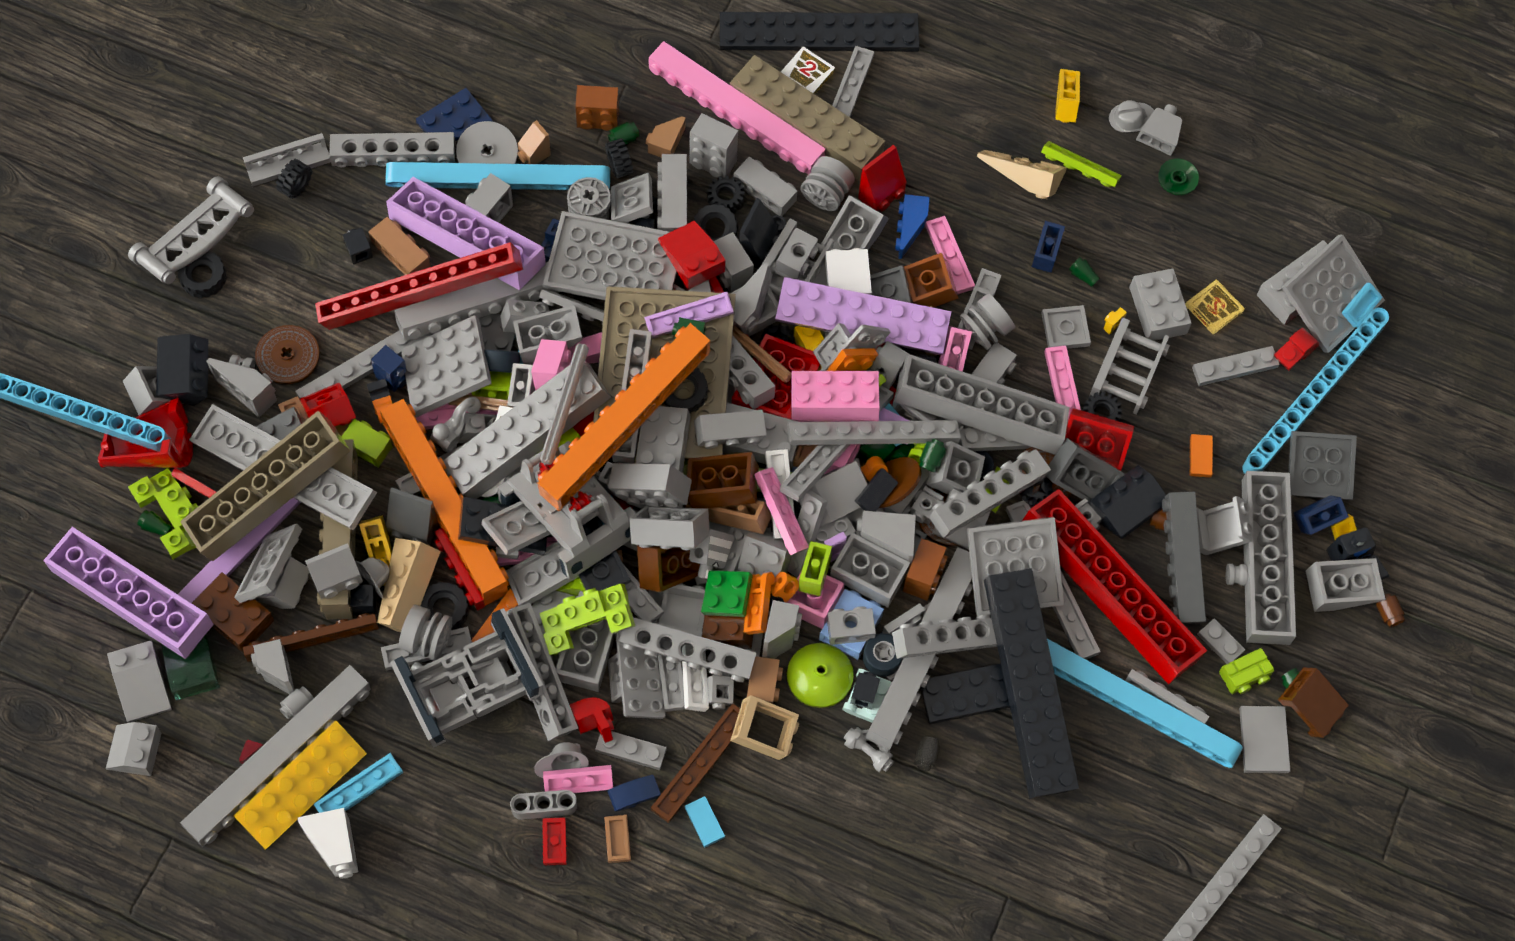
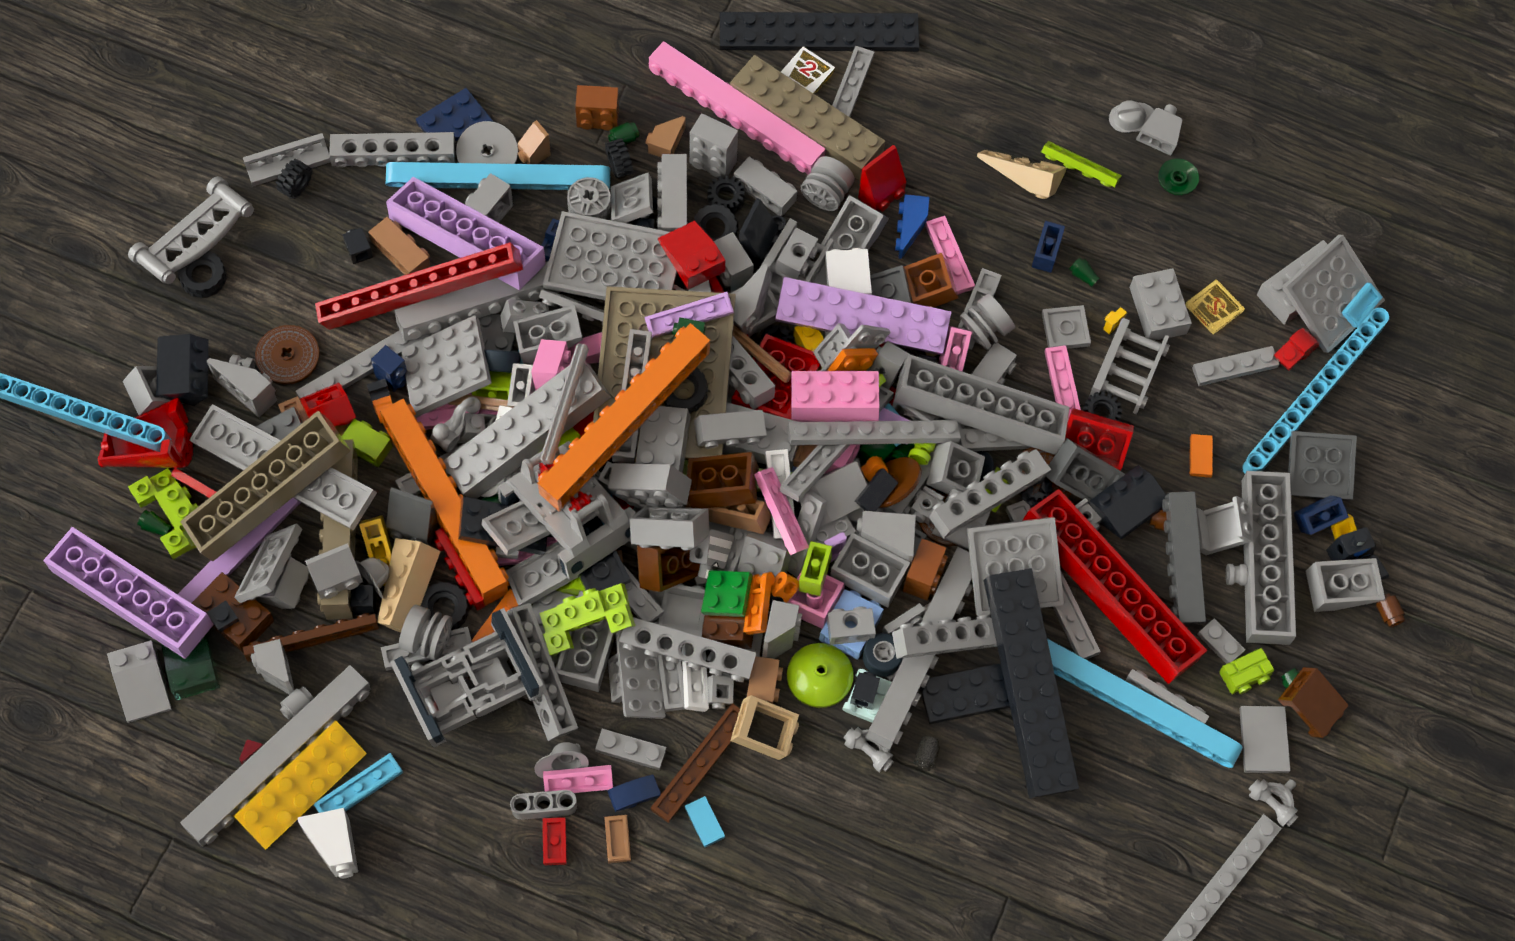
light grey slope [106,722,162,776] -> none
red brick [570,697,614,743] -> none
dark green brick [919,439,947,473] -> none
yellow slope [1055,69,1080,123] -> none
none -> black plate [207,601,239,632]
none -> light grey piece [1249,779,1298,827]

